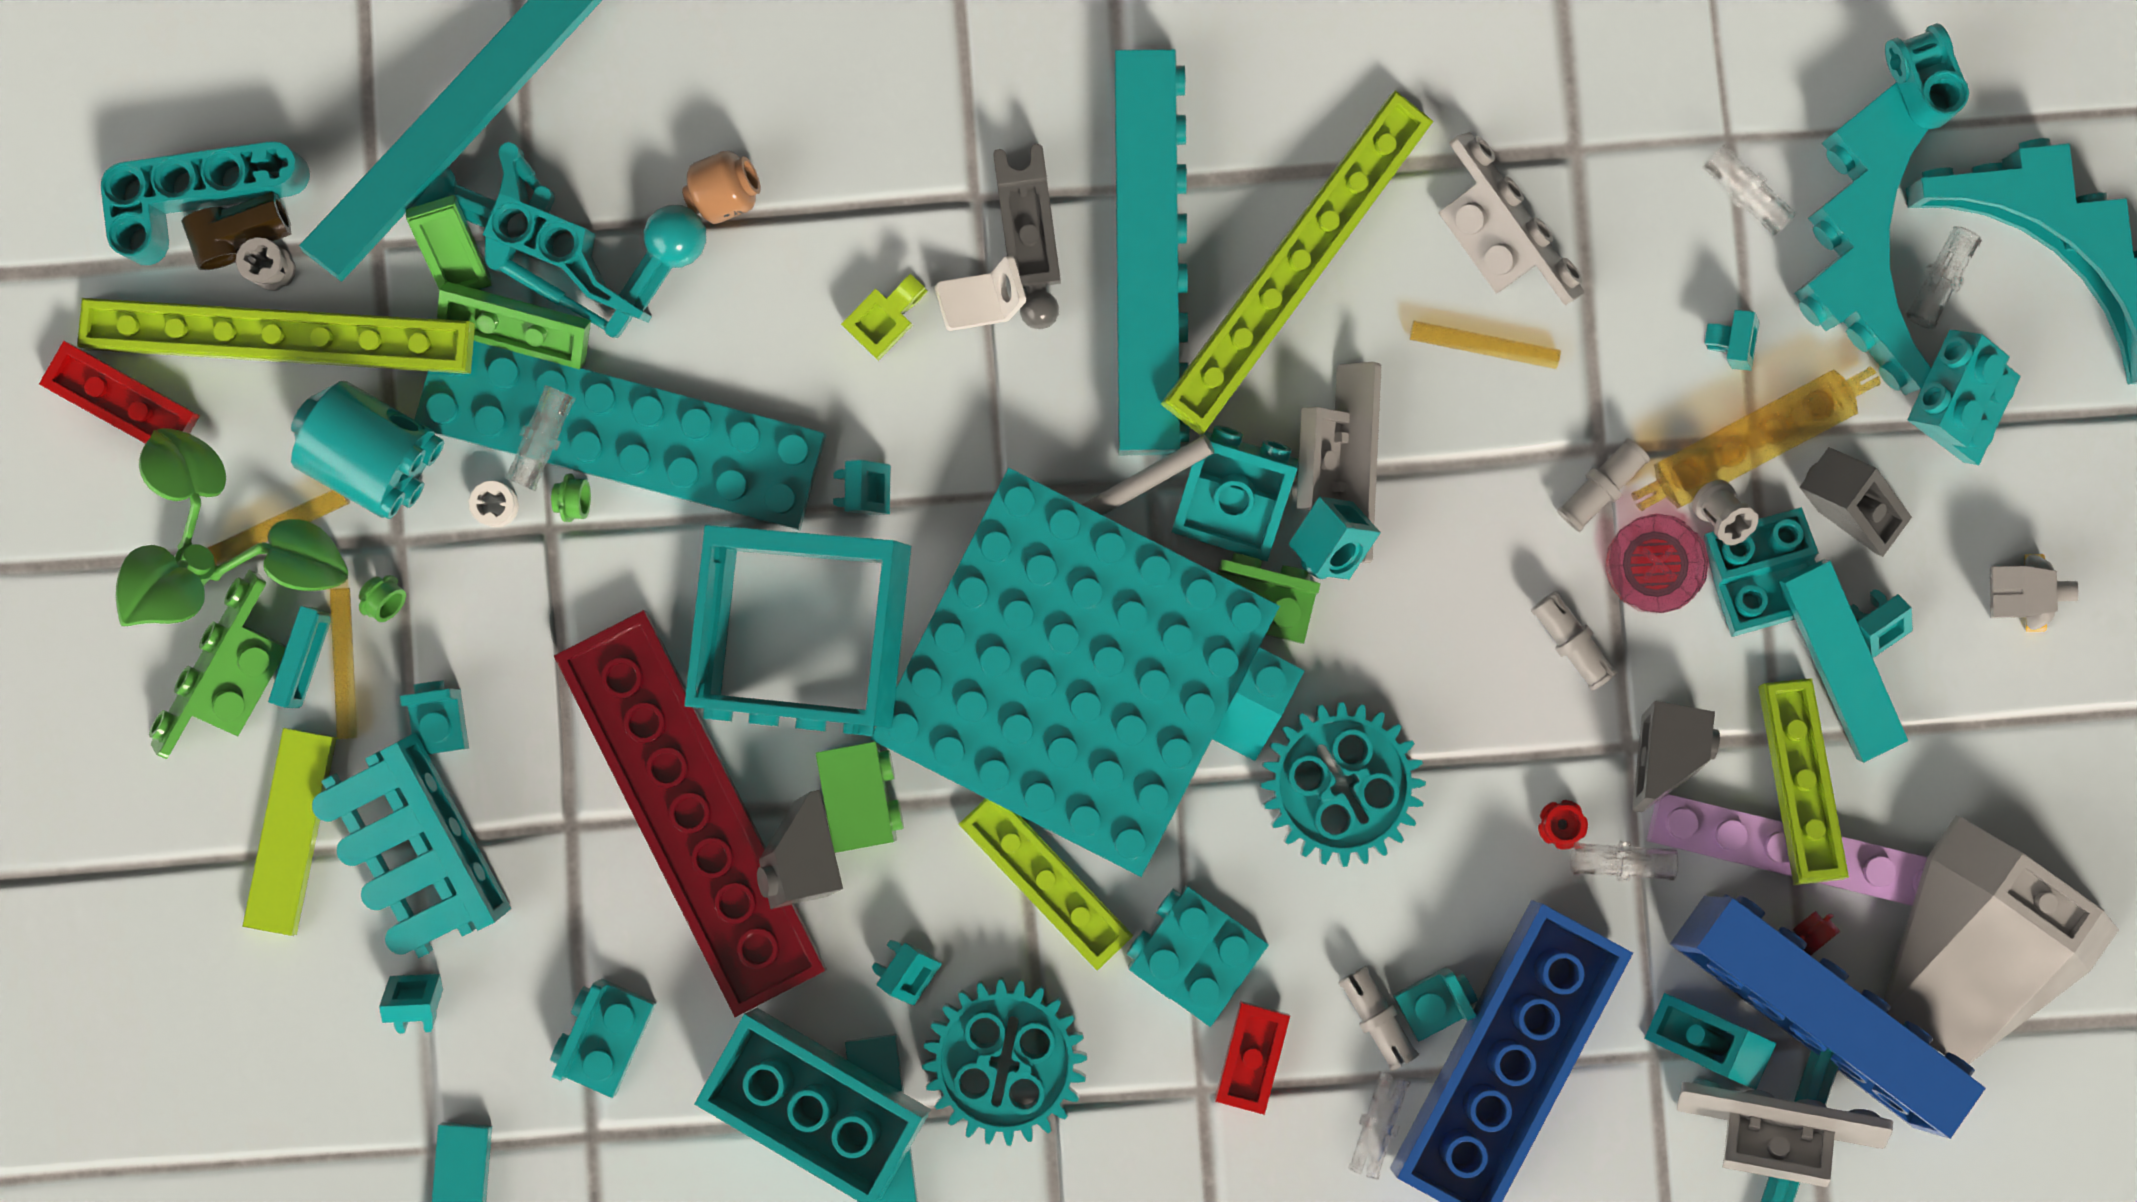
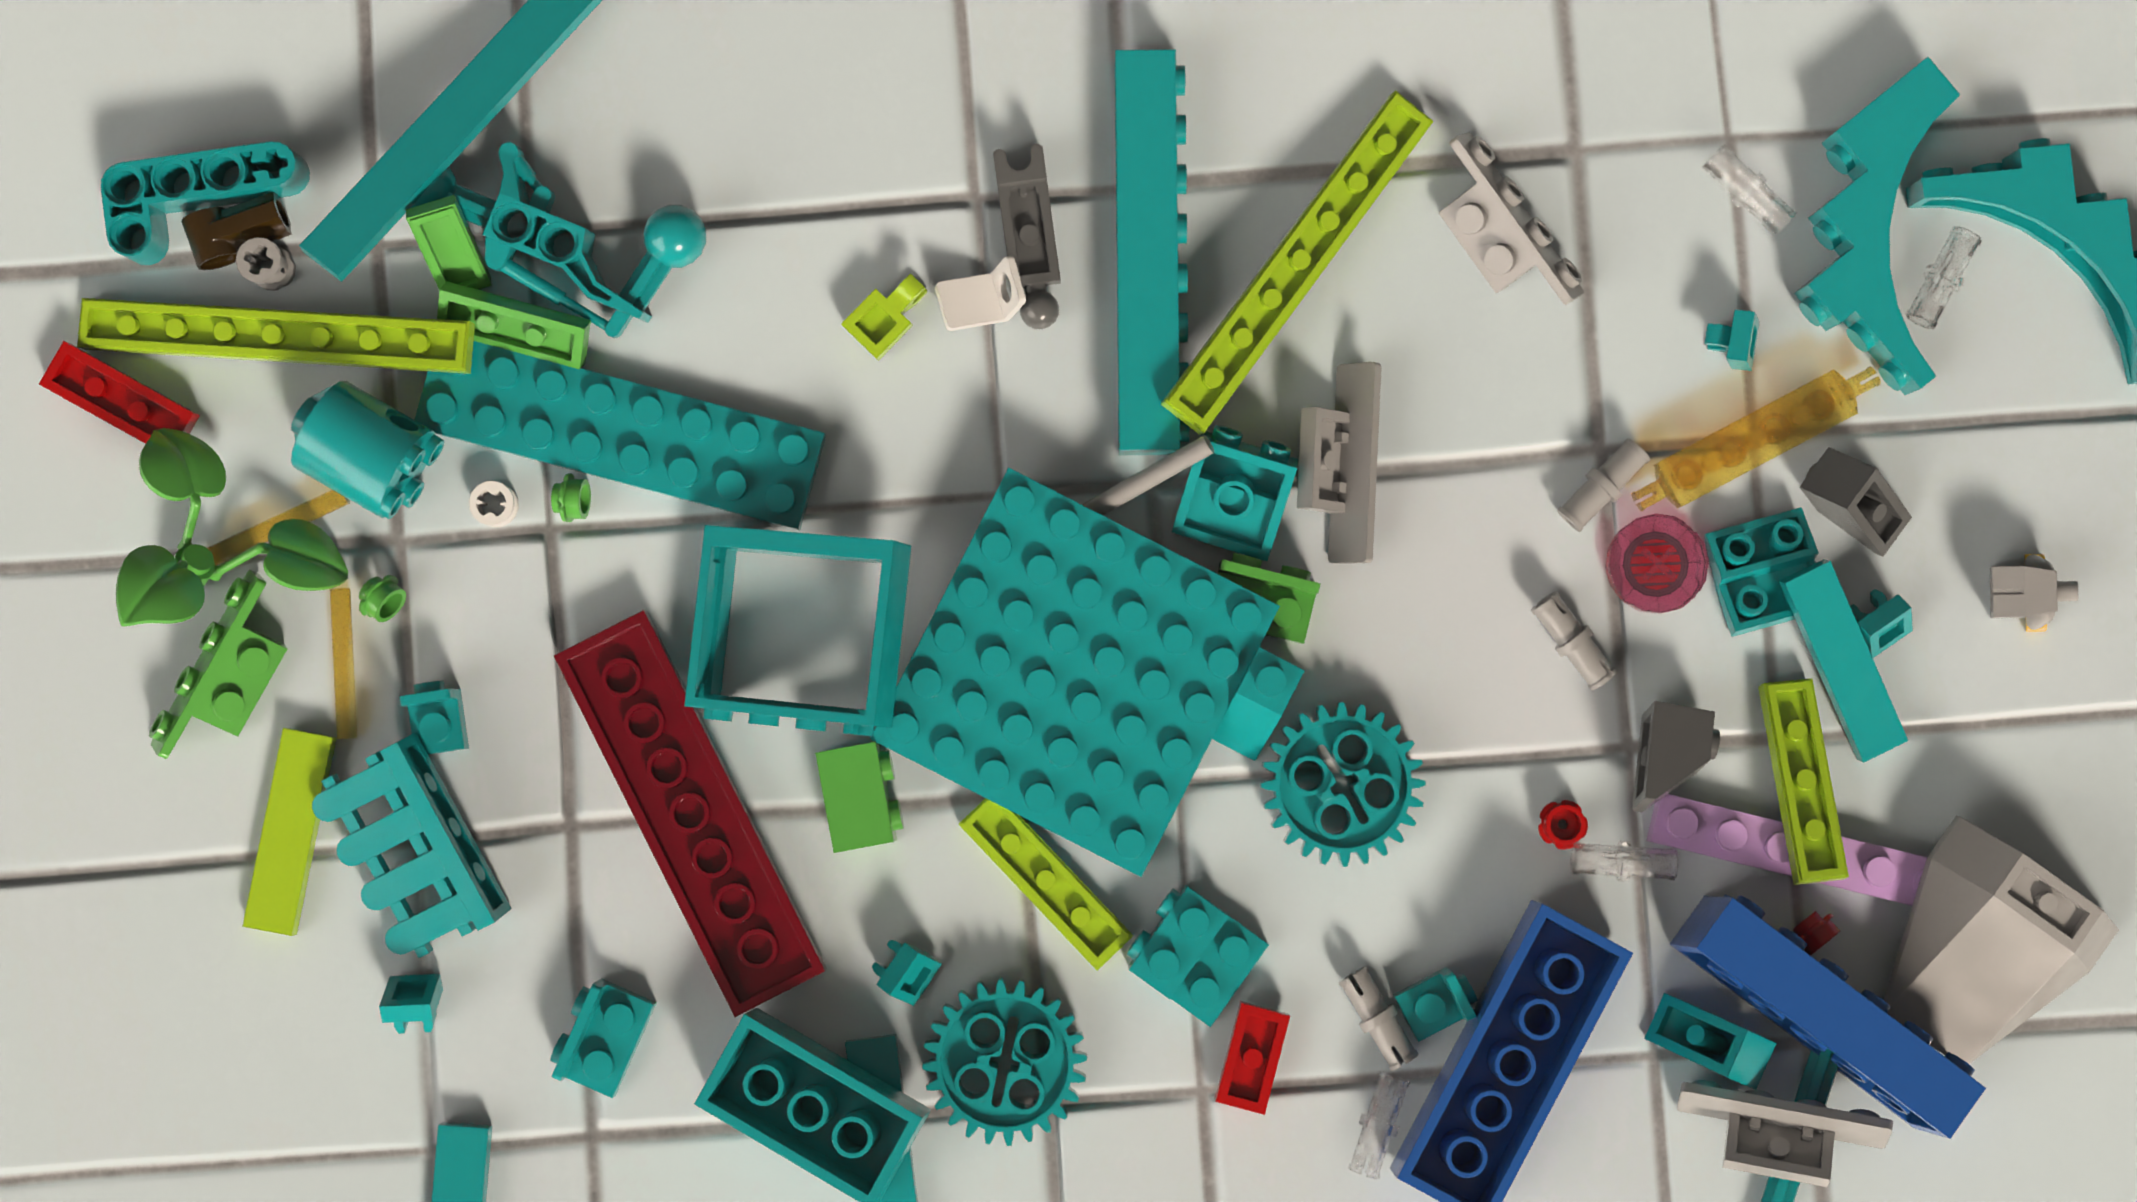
teal tile [268,606,332,708] -> none
clear pin [505,385,576,491] -> none
medium nougat head [682,150,761,224] -> none
dark grey slope [757,790,843,909] -> none
teal tile [833,460,891,515] -> none
teal brick [1289,496,1381,580] -> none
clear yellow bar [1409,320,1561,369] -> none
light grey bush [1692,480,1758,545] -> none
teal piece [1885,23,1969,129] -> none
teal plate [1907,329,2021,466] -> none

